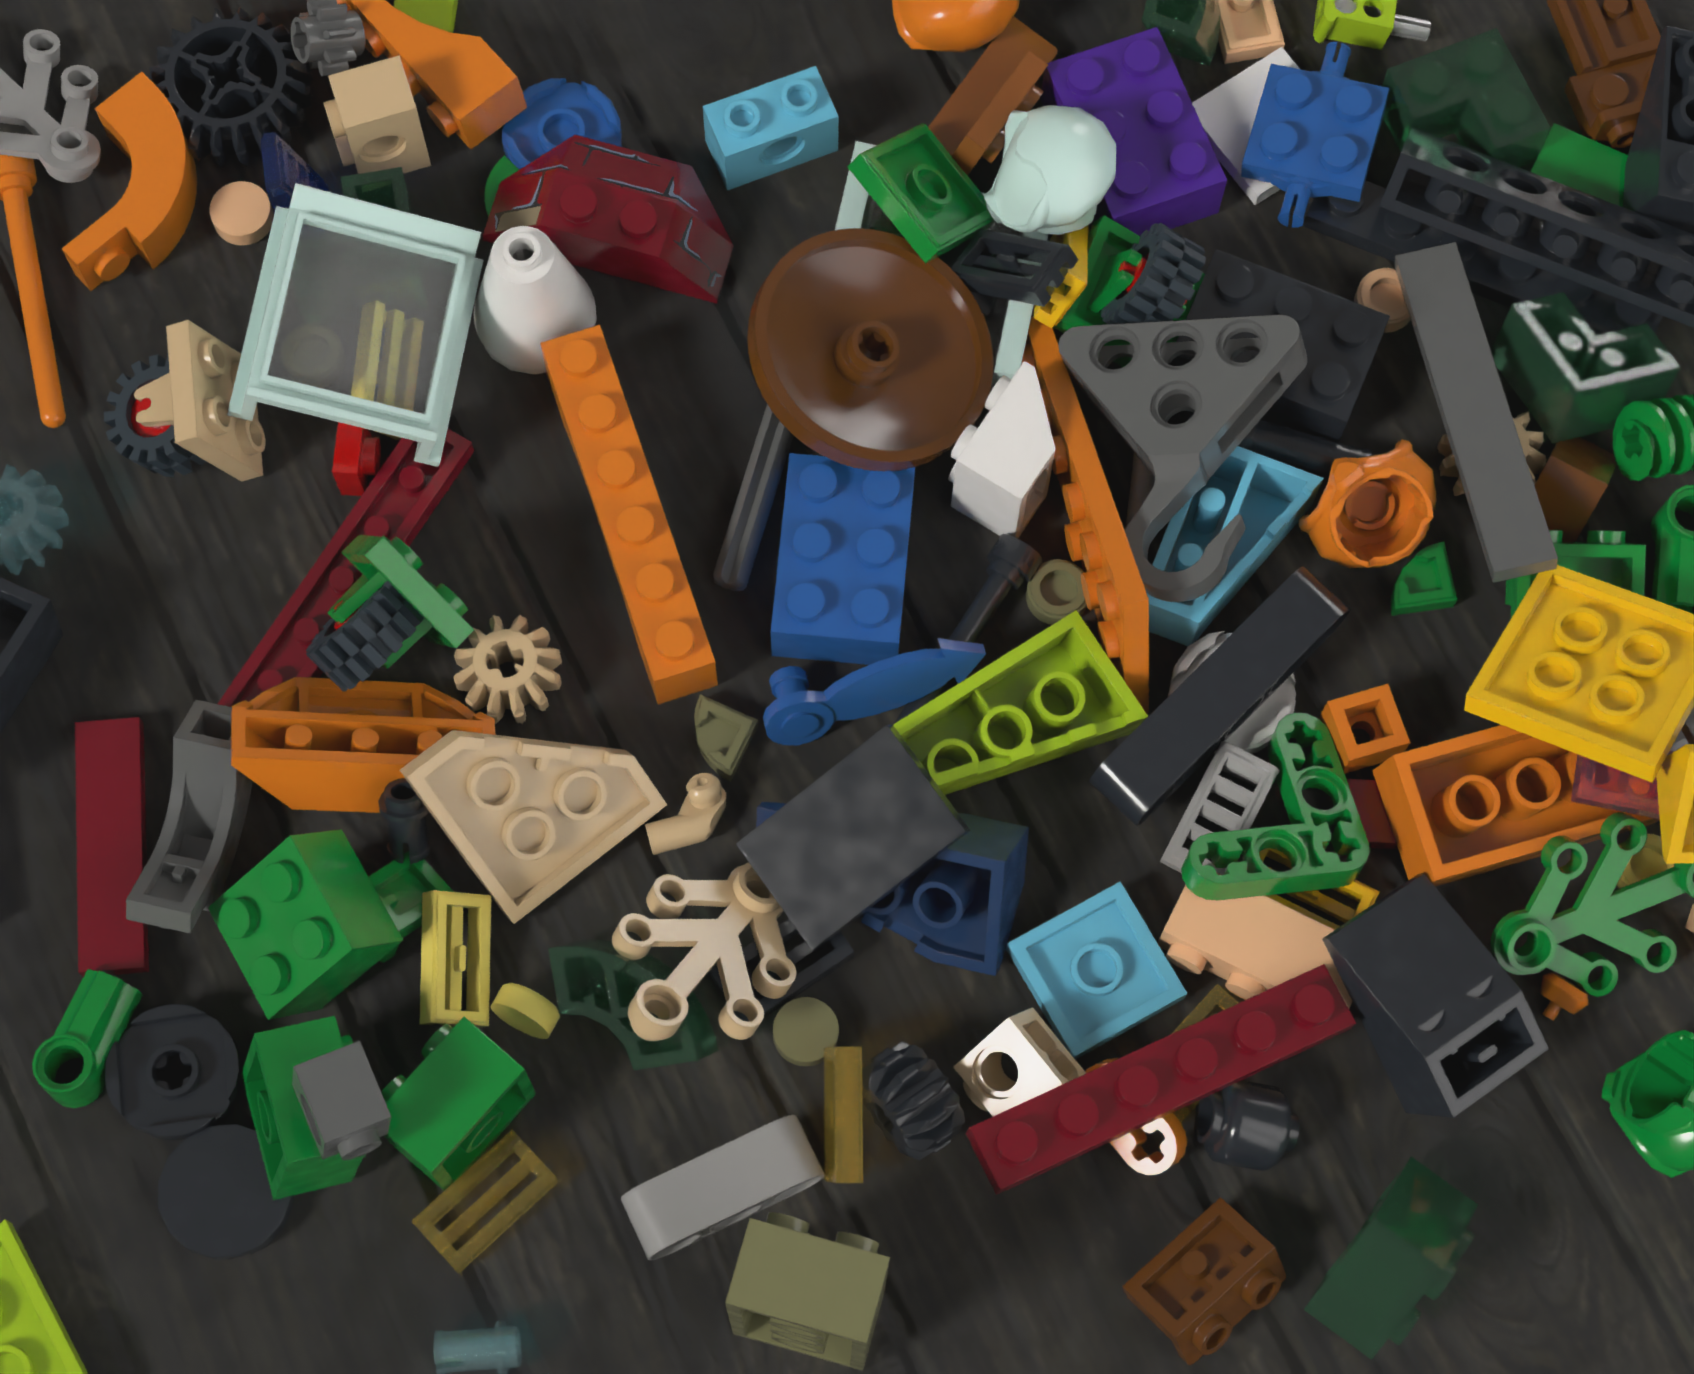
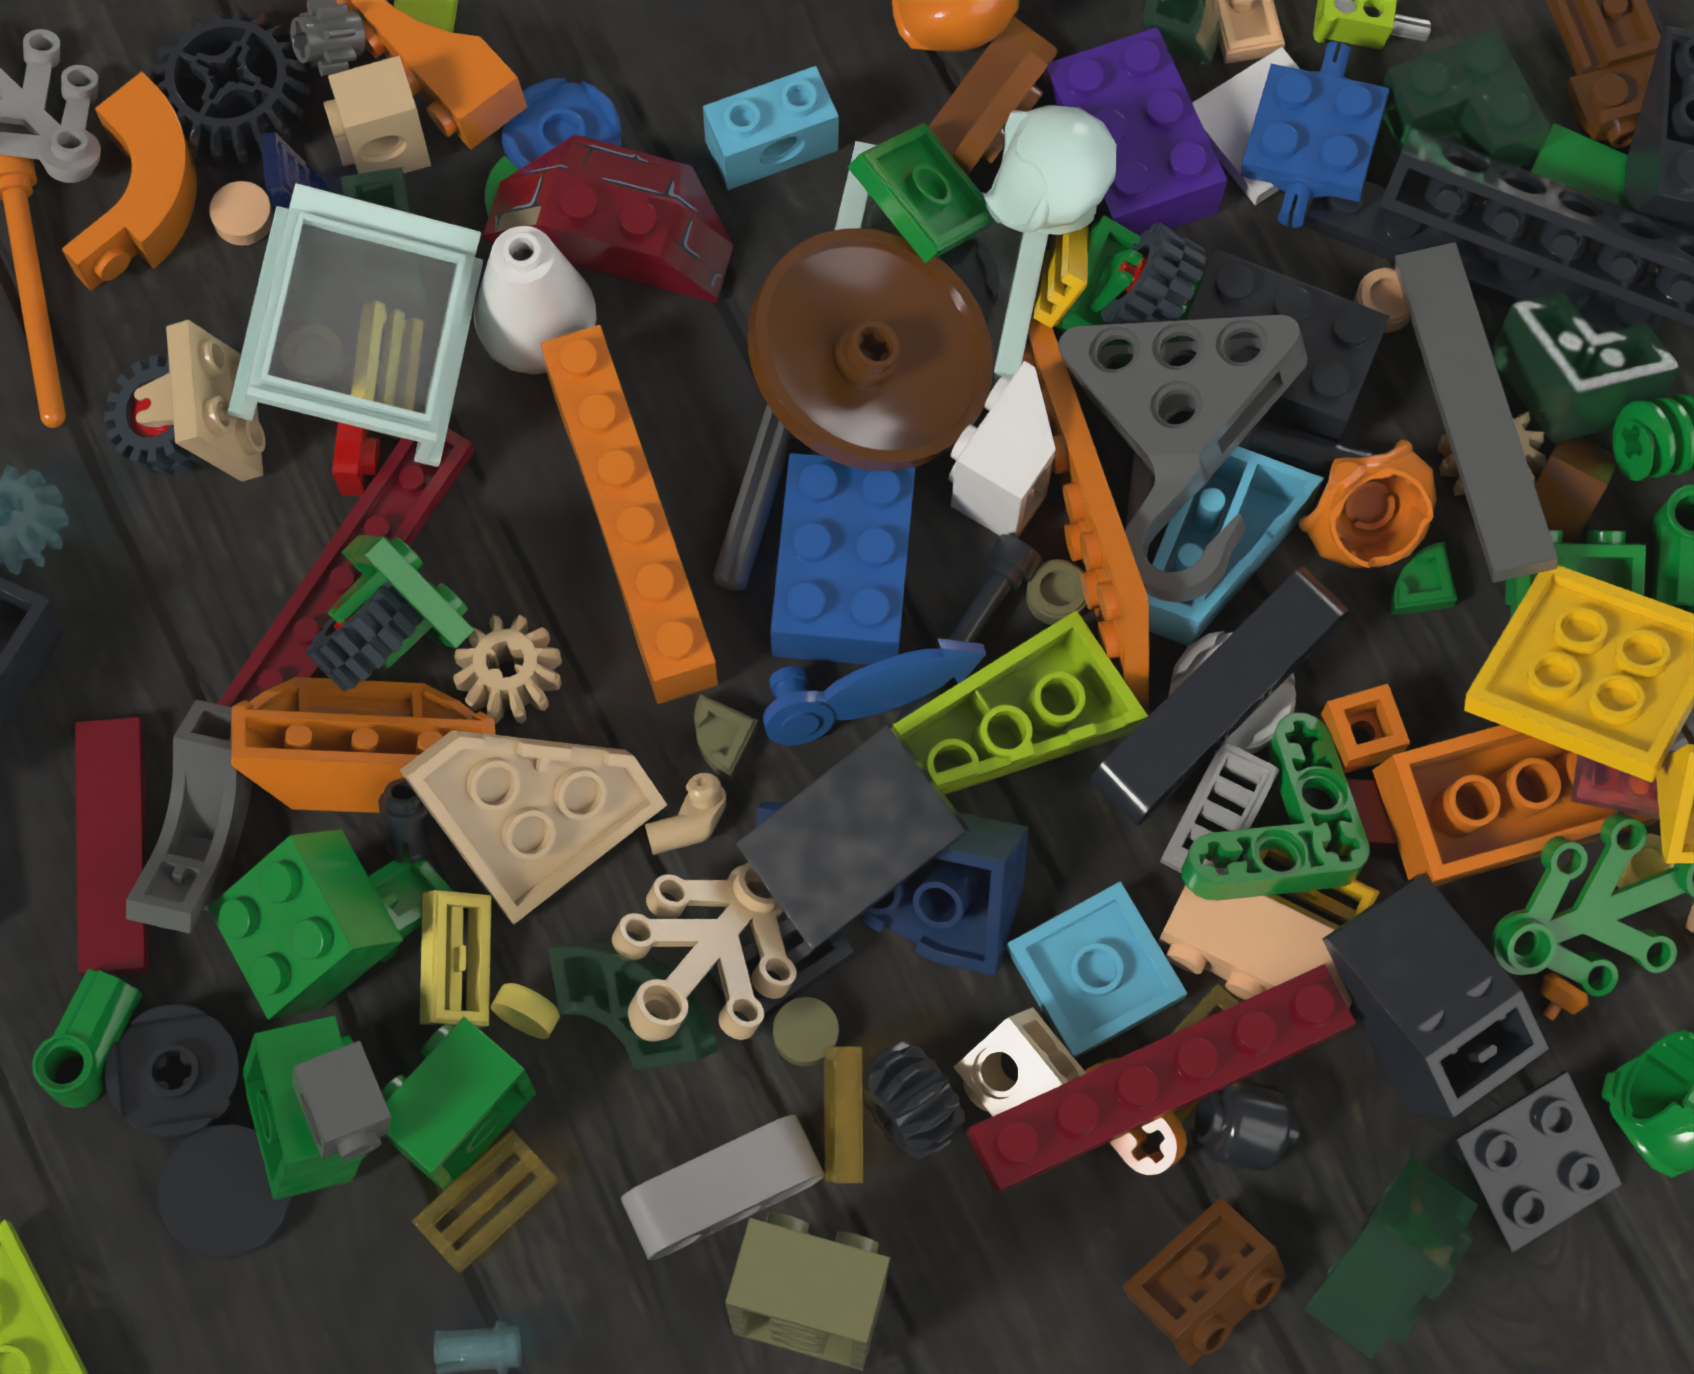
black tile [951,229,1079,307] -> none
none -> black hinge [1449,1071,1622,1253]

